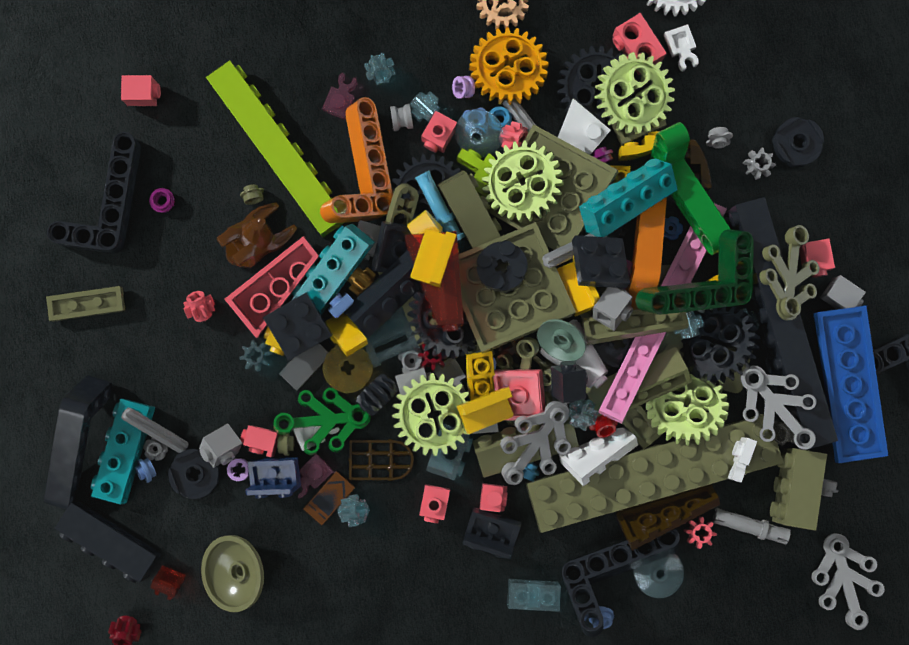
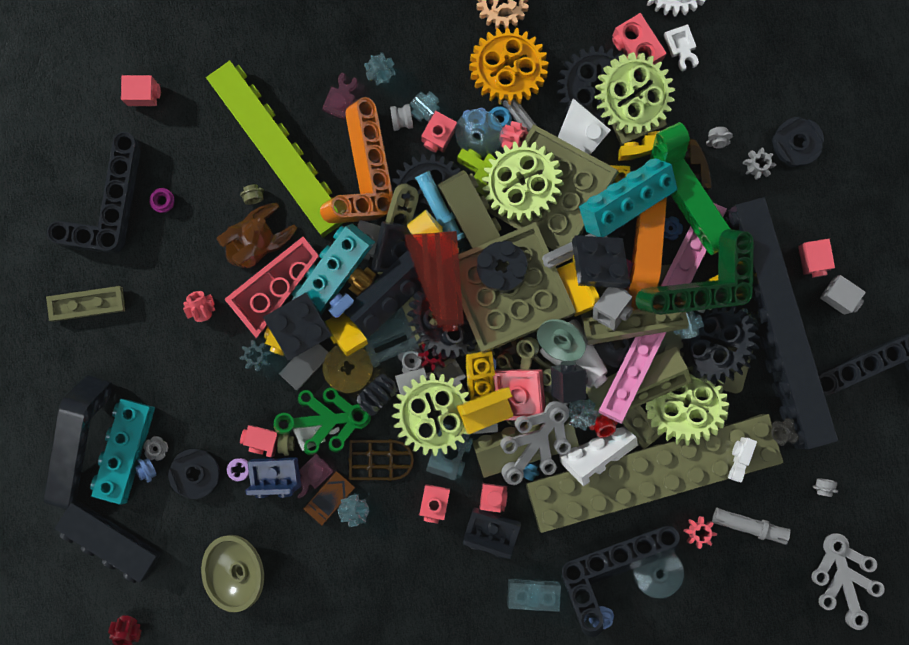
light grey axle [122,408,188,453] -> none
clear red tile [151,566,185,600] -> none
light grey brick [199,424,242,468] -> none
yellow panel [410,229,456,287] -> none
lavender bush [452,76,475,98] -> none
magenta plate [592,147,613,163] -> none
dark brown wing [616,484,720,551] -> none
light grey plant [741,366,817,449] -> none
olive plant [759,225,819,321] -> none
olive brick [770,448,827,531] -> none
blue plate [814,306,888,463] -> none

